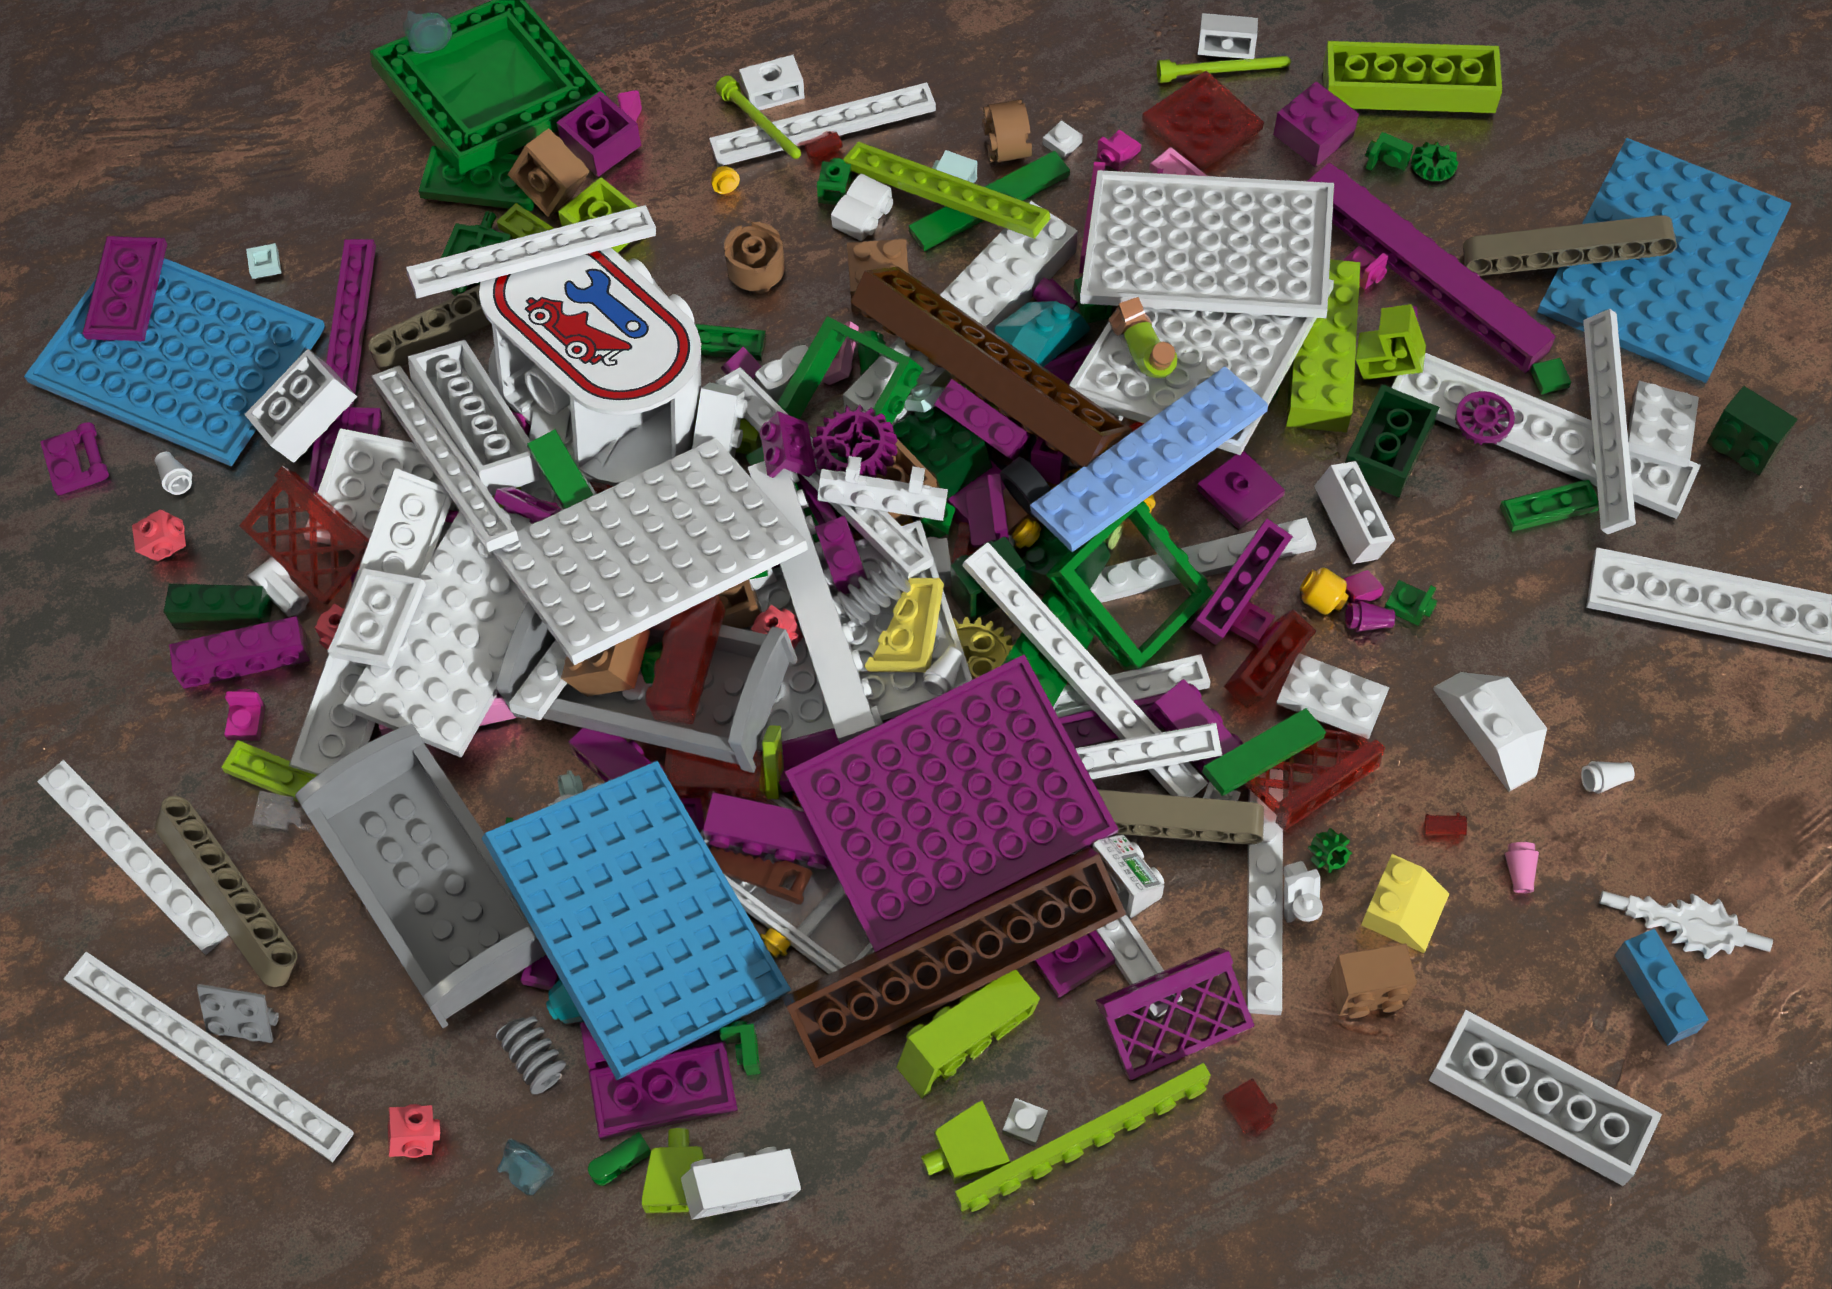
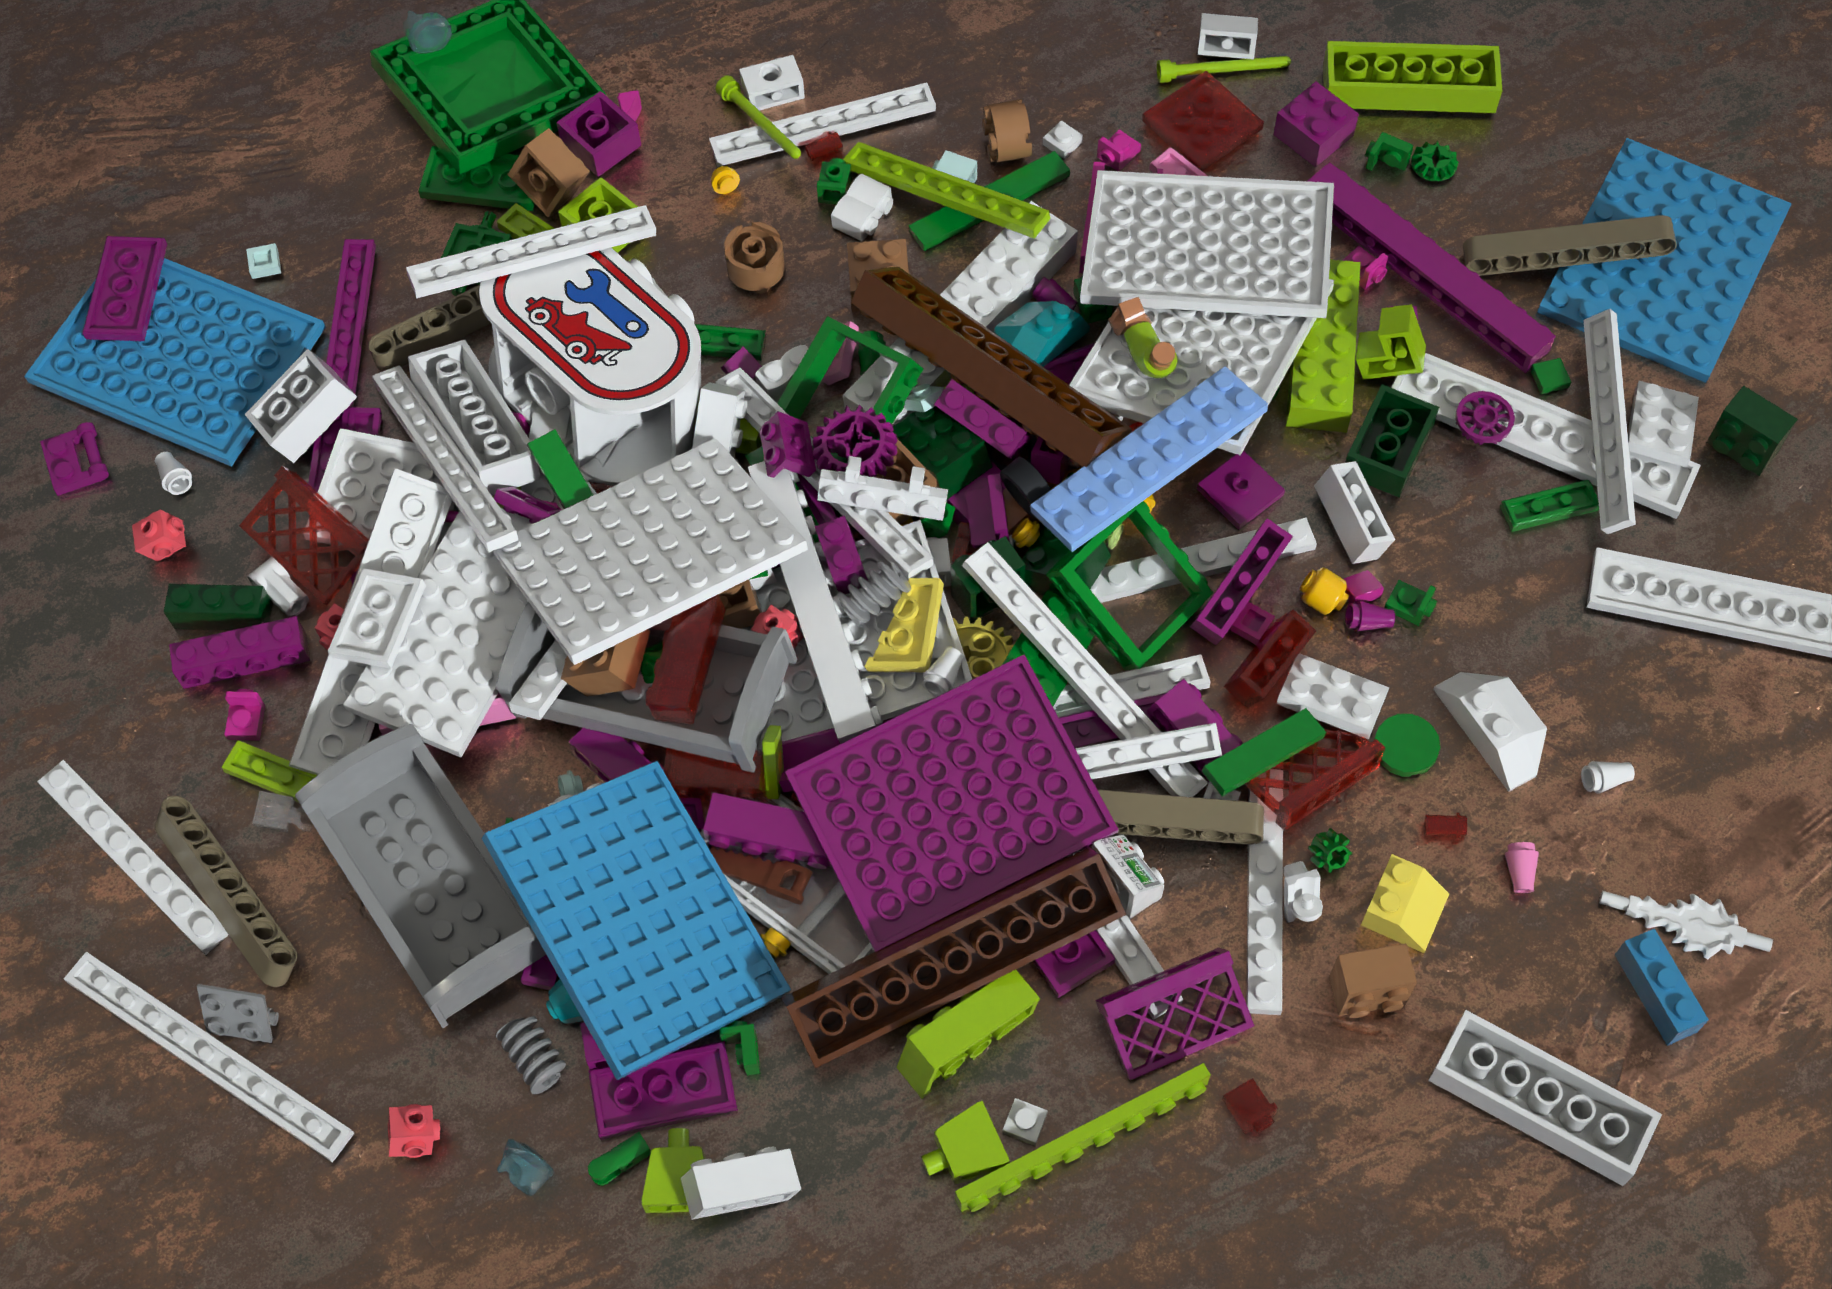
none -> green tile [1373,714,1440,777]

